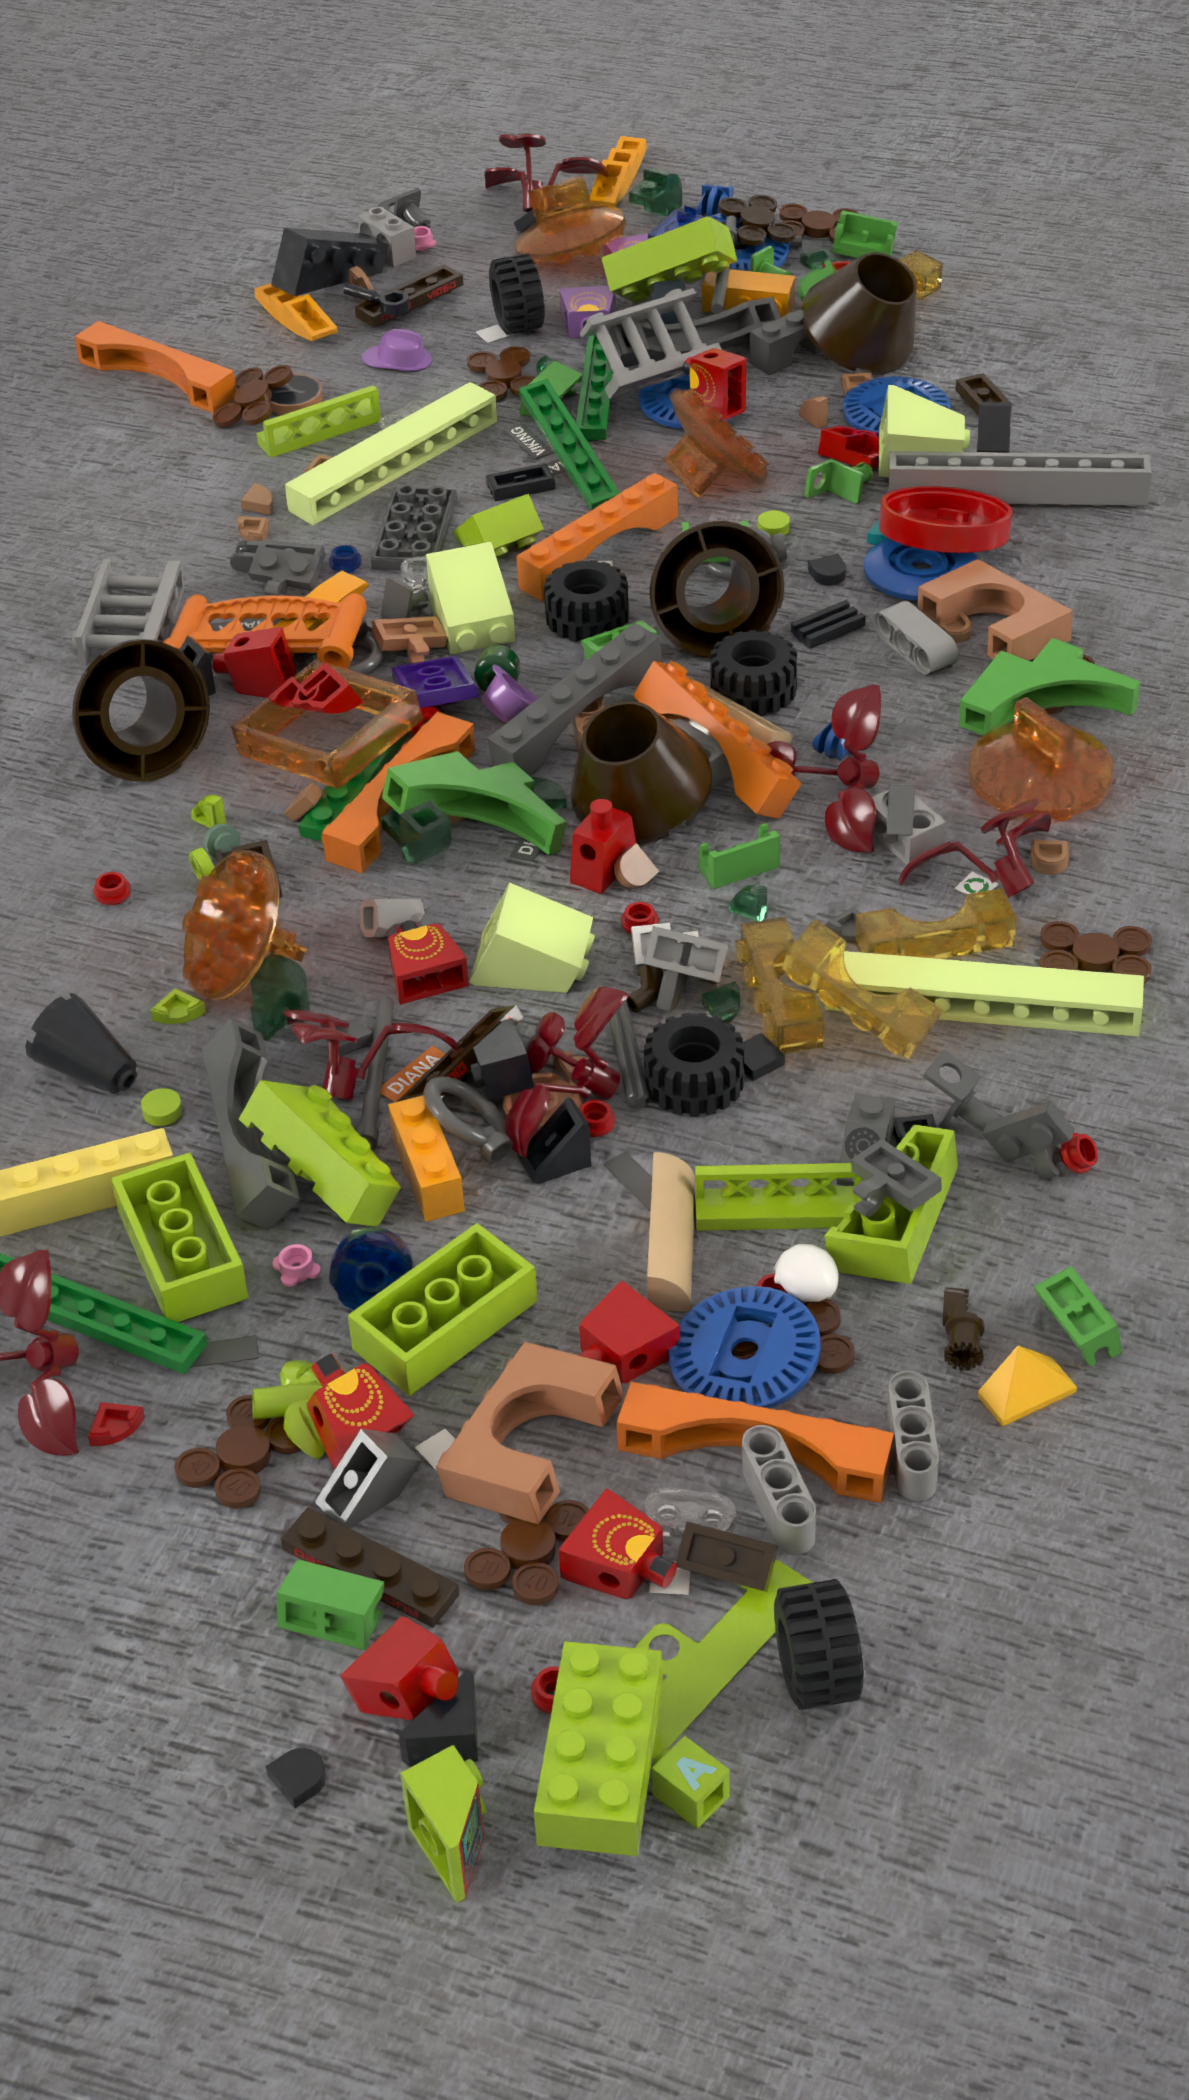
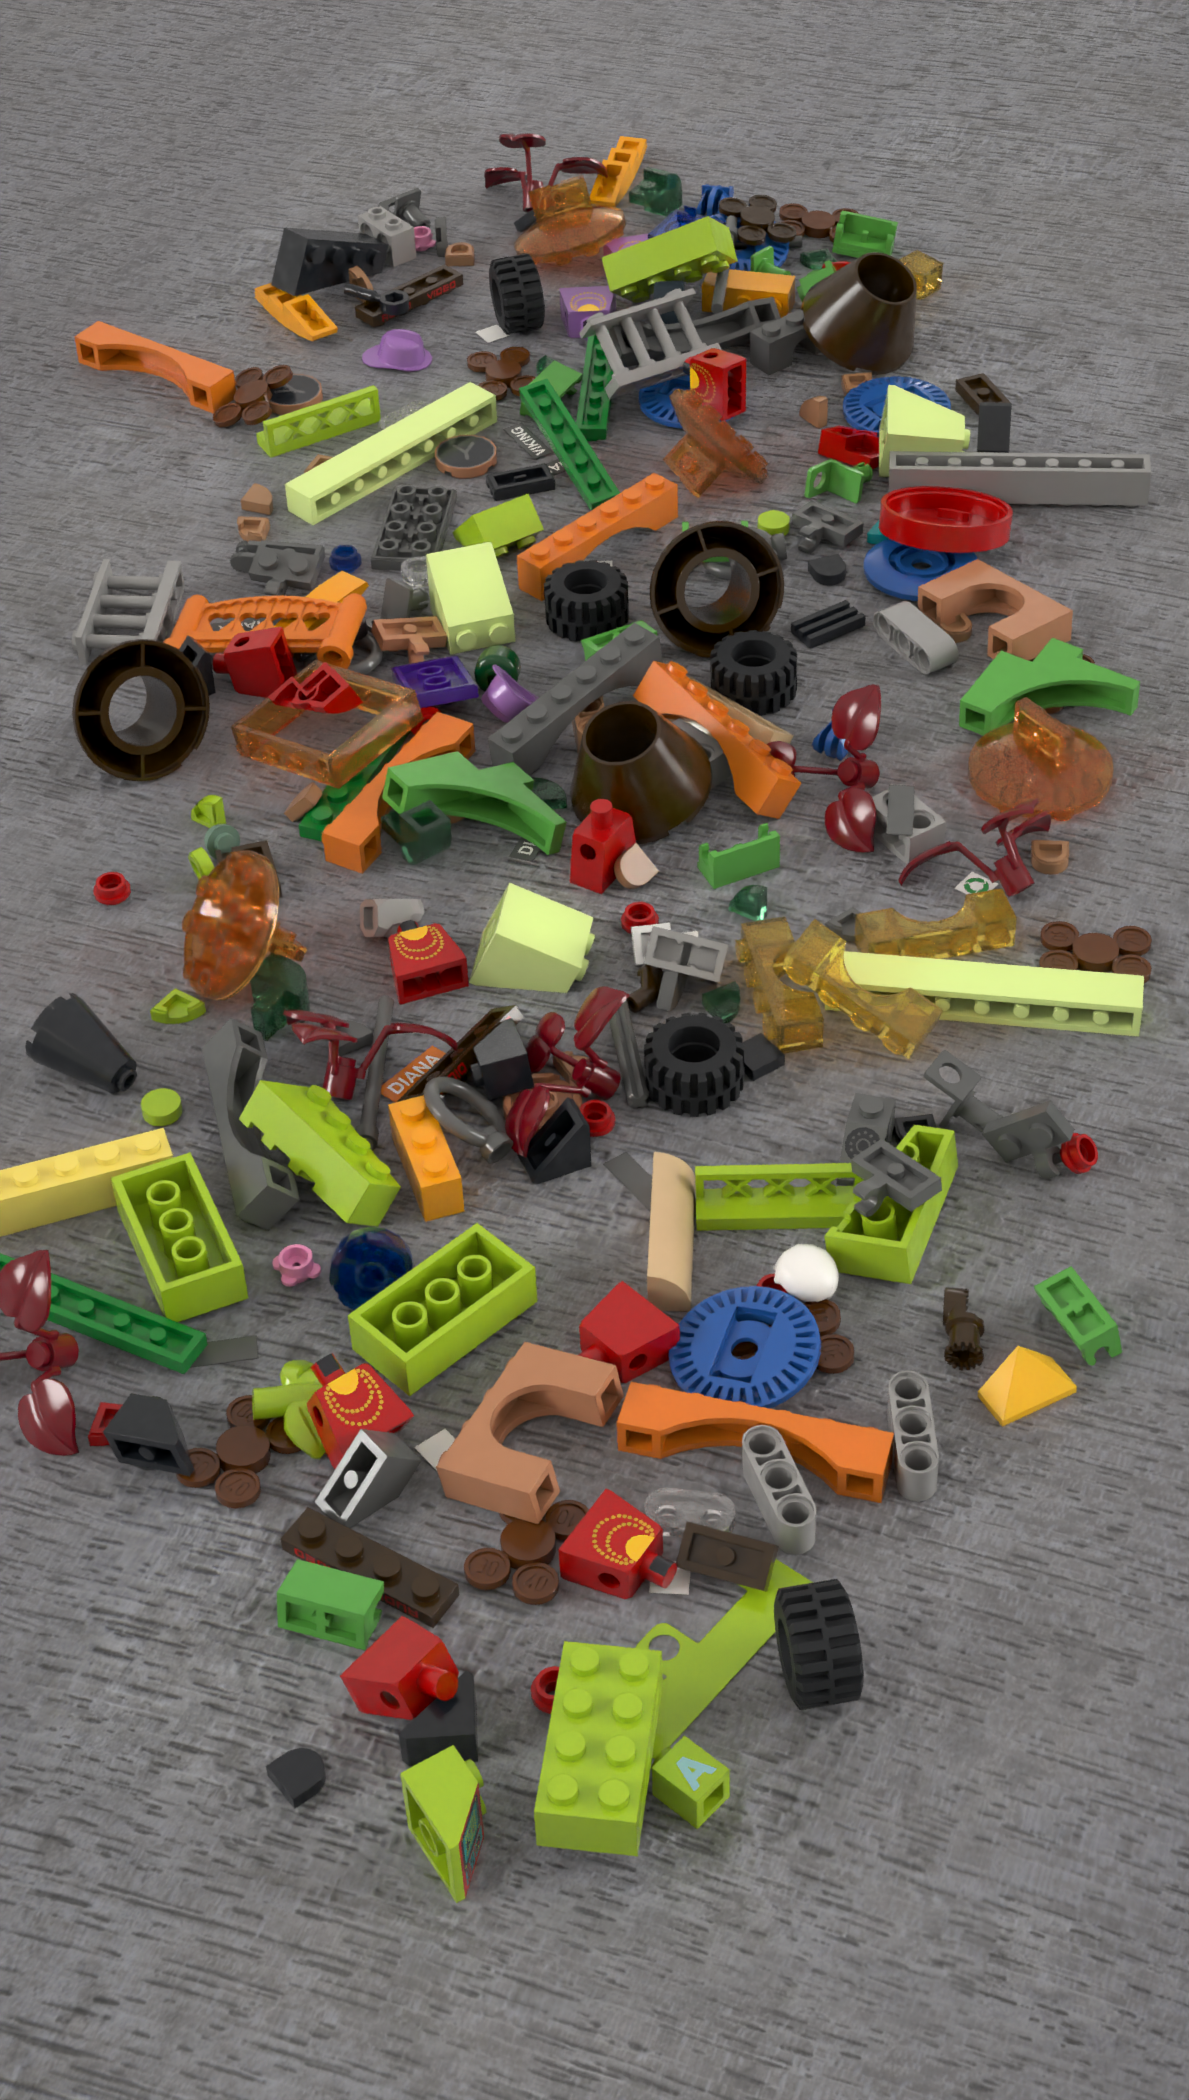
none -> black slope [103,1393,195,1476]
none -> dark grey tile [435,217,448,257]
none -> tile [435,435,497,479]
none -> medium nougat tile [445,242,475,266]
none -> dark grey plate [792,500,864,553]

